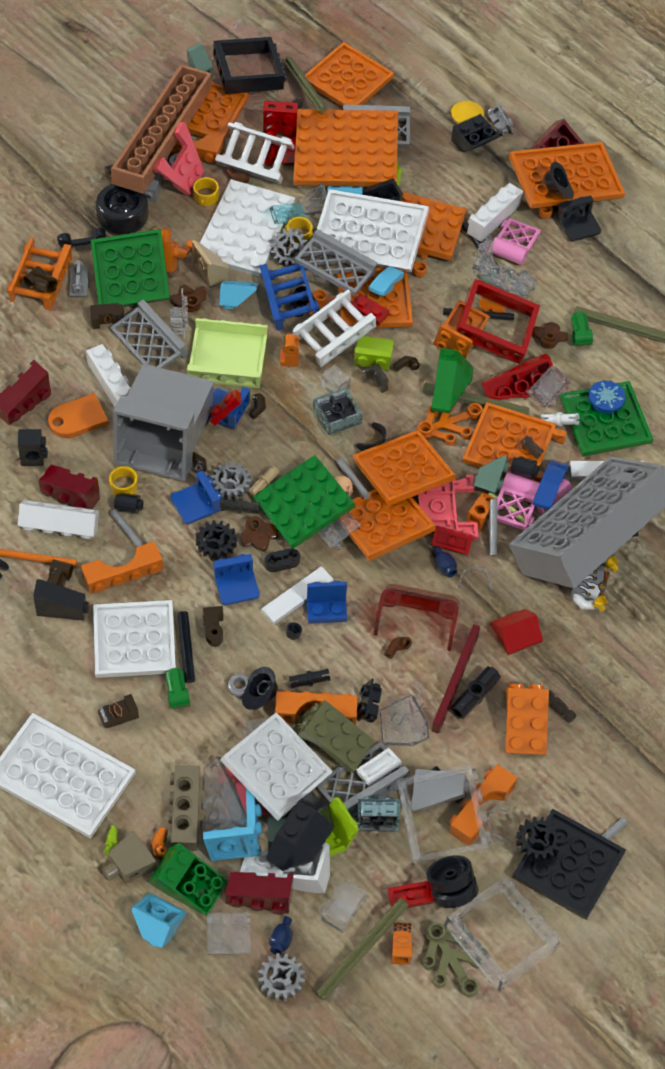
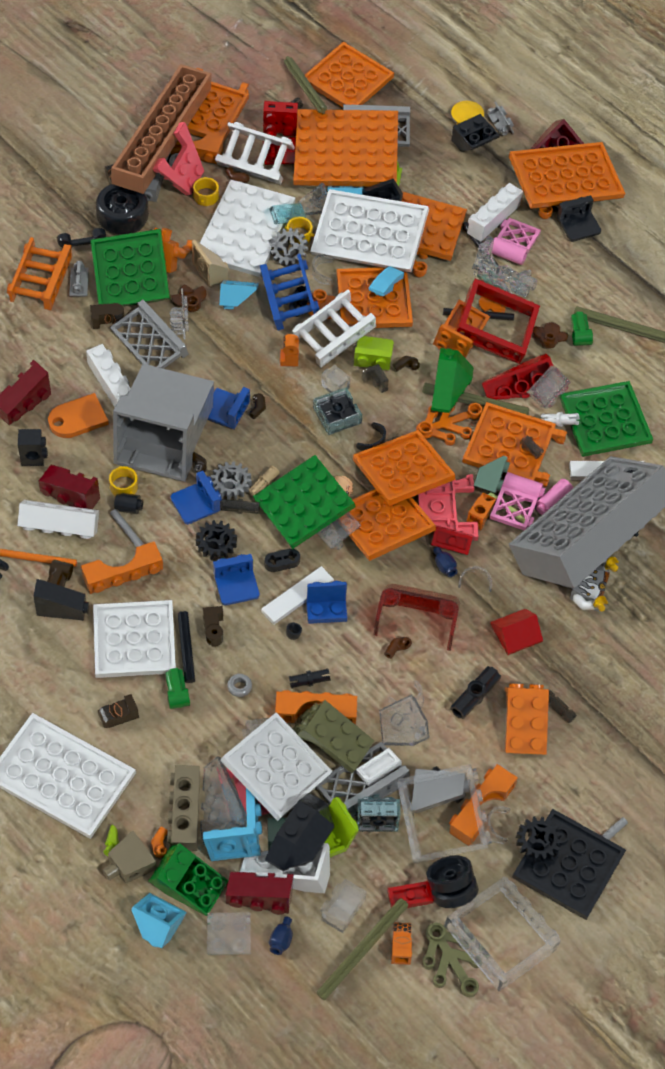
dark brown piece [23,266,58,293] -> none
sand green slope [187,43,213,79] -> none
yellowish green panel [187,318,268,388] -> none
red plate [210,389,241,426] -> none
black window [213,37,287,94] -> none
reddish brown plate [241,516,279,552] -> none
black piece [242,667,278,710] -> none
light grey gear [258,953,305,1002] -> none
light grey fence [294,229,378,296] -> none
light grey bar [337,459,370,499] -> none
red plate [351,293,390,326] -> none
black hinge [357,678,382,723] -> none
dark red tile [431,624,480,734] -> none
light grey bar [489,499,497,556] -> none
black brick [510,457,540,479] -> none
blue slope [532,459,569,510] -> none
black piece [544,162,574,199] -> none
blue tile [588,380,625,414] -> none

